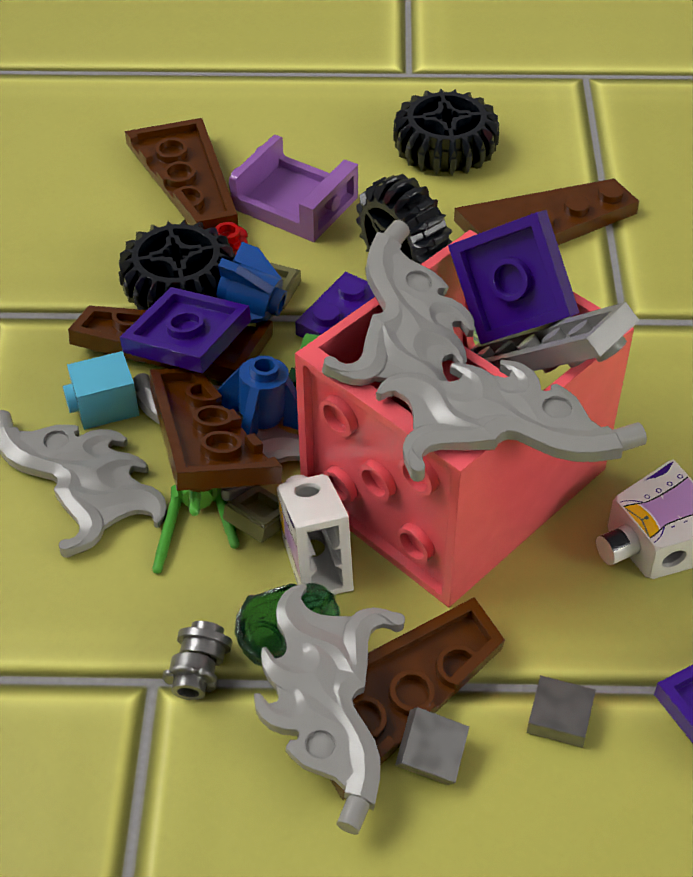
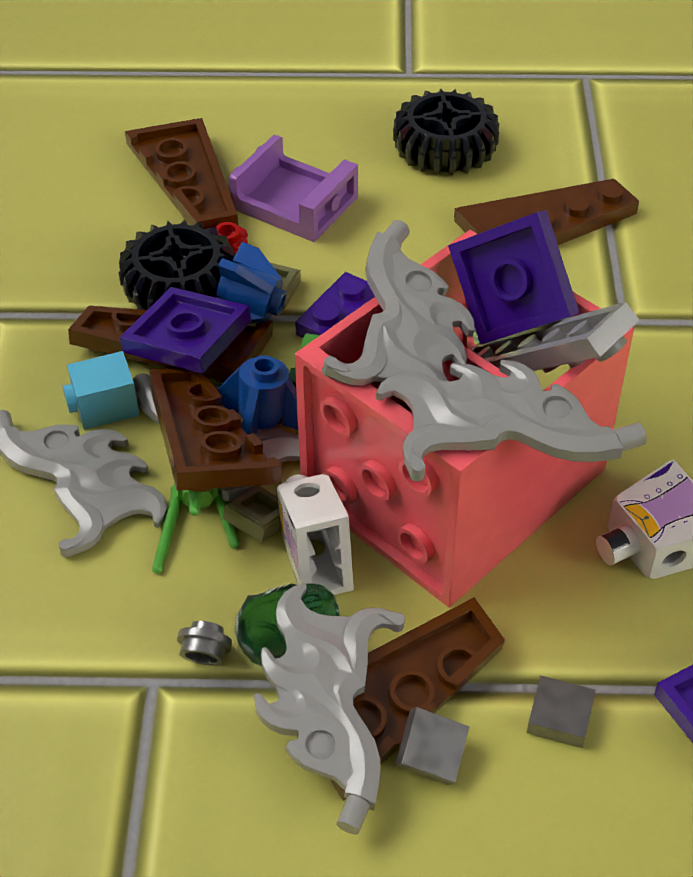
flat silver plate [163,652,217,700] -> none
black gear [356,173,452,264] -> none

